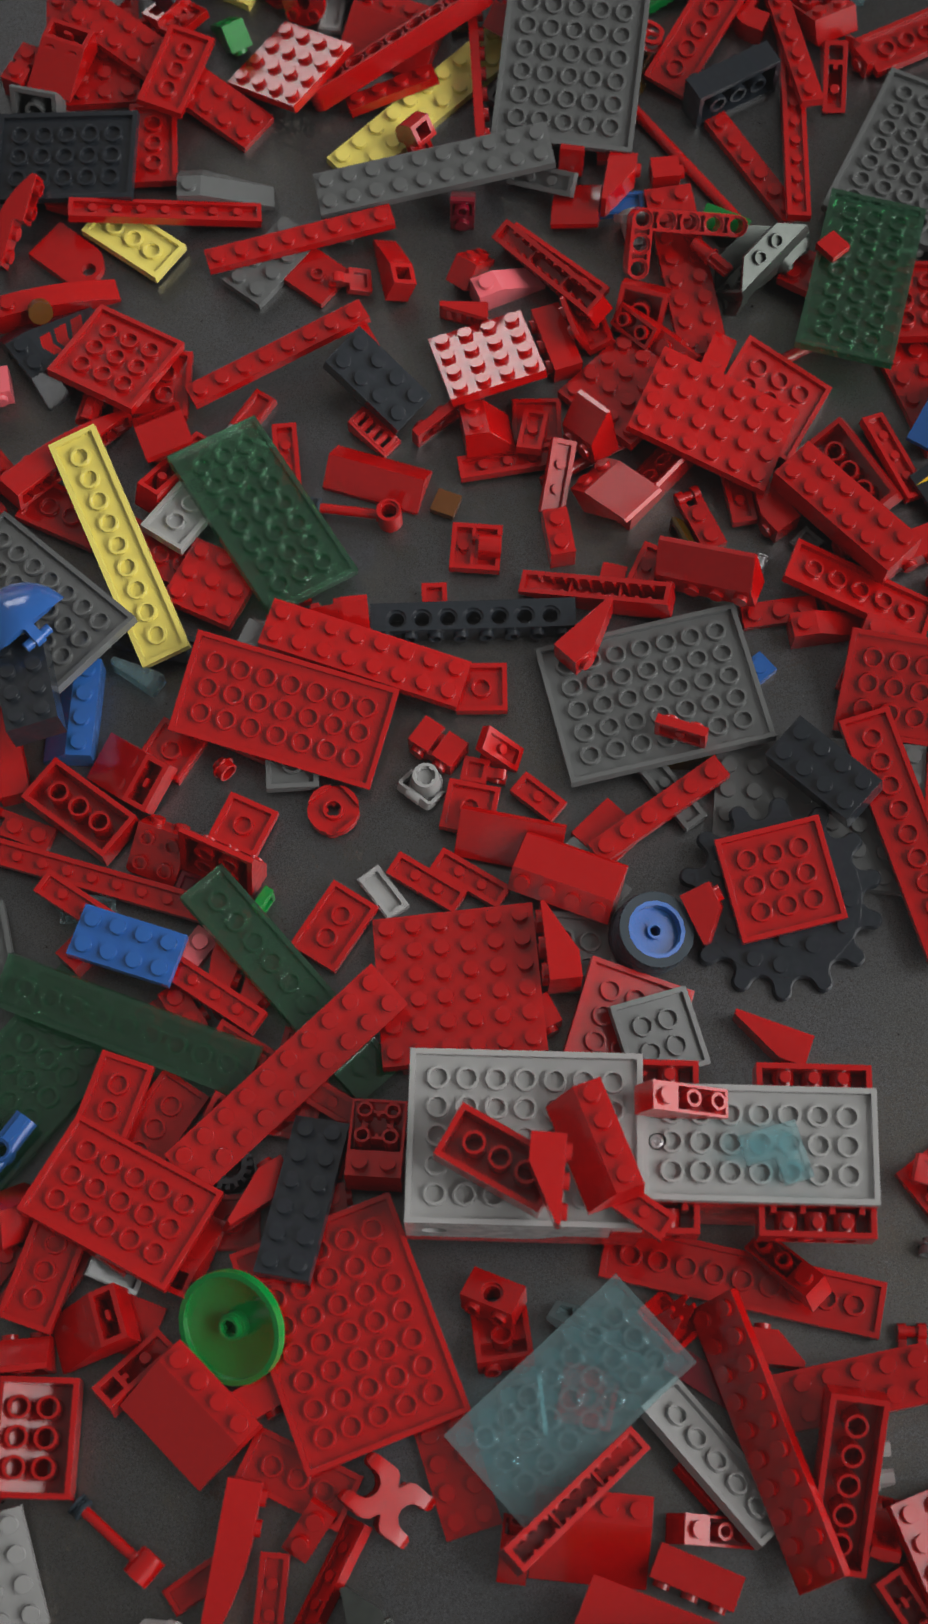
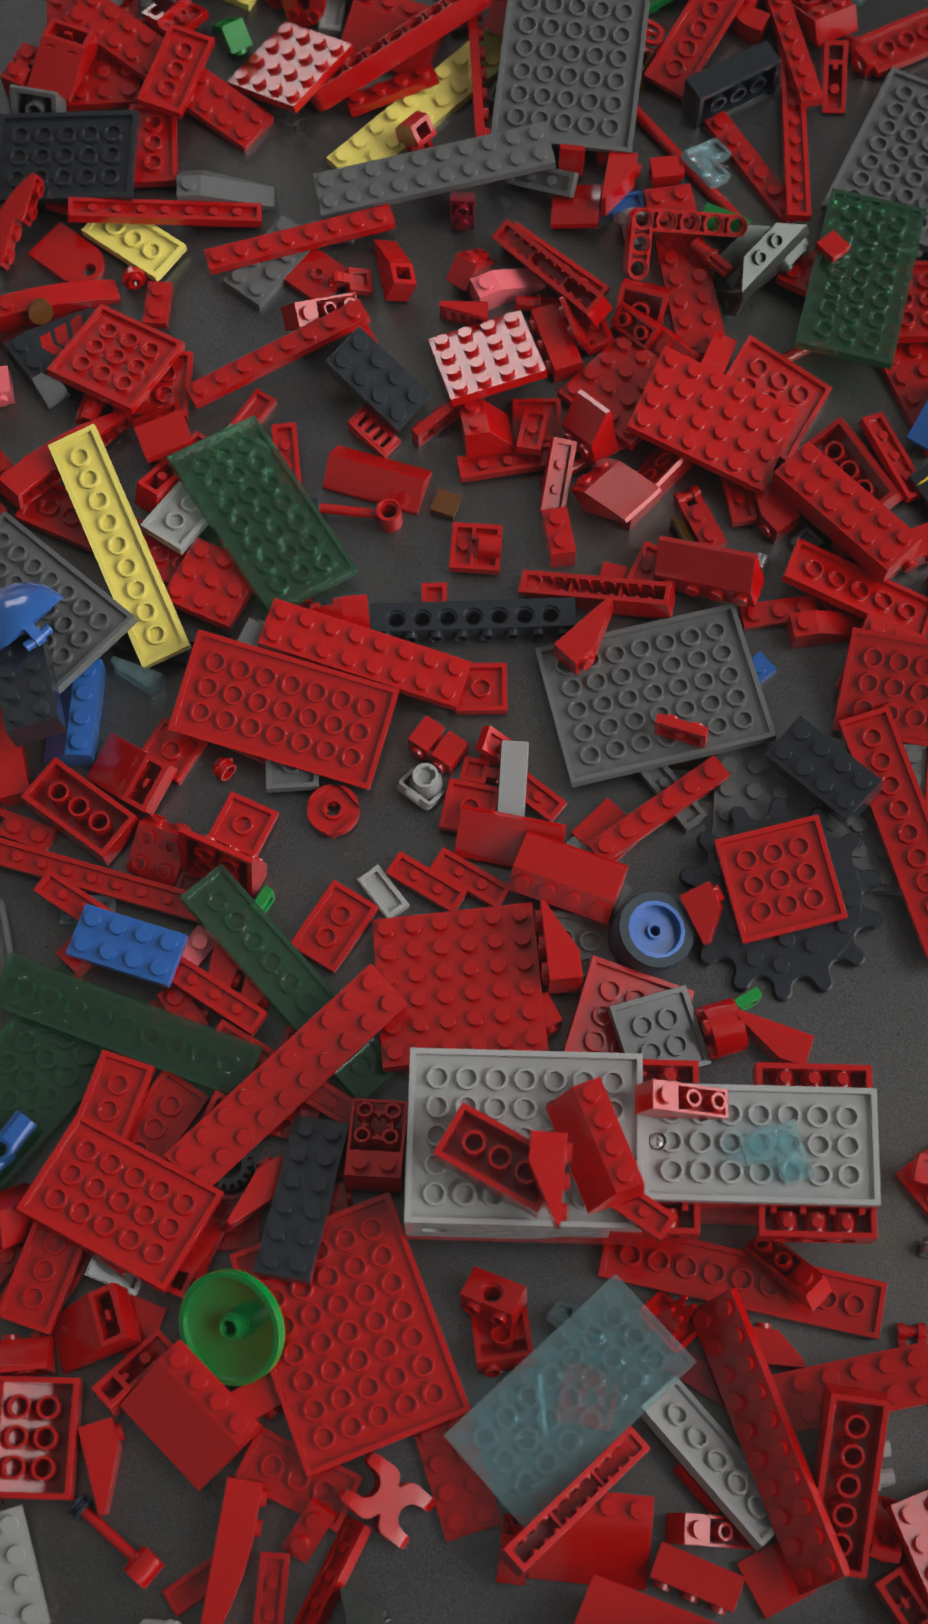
none -> red slope [78,1417,125,1516]
none -> red plate [122,267,146,290]
none -> red plate [142,281,173,329]
none -> red slope [280,292,357,331]
none -> light grey tile [498,740,529,817]
none -> red axle [514,294,562,311]
none -> clear light blue plate [681,138,731,189]
none -> red brick [694,998,748,1060]
none -> green tile [734,987,762,1011]
none -> red tile [736,1541,817,1619]

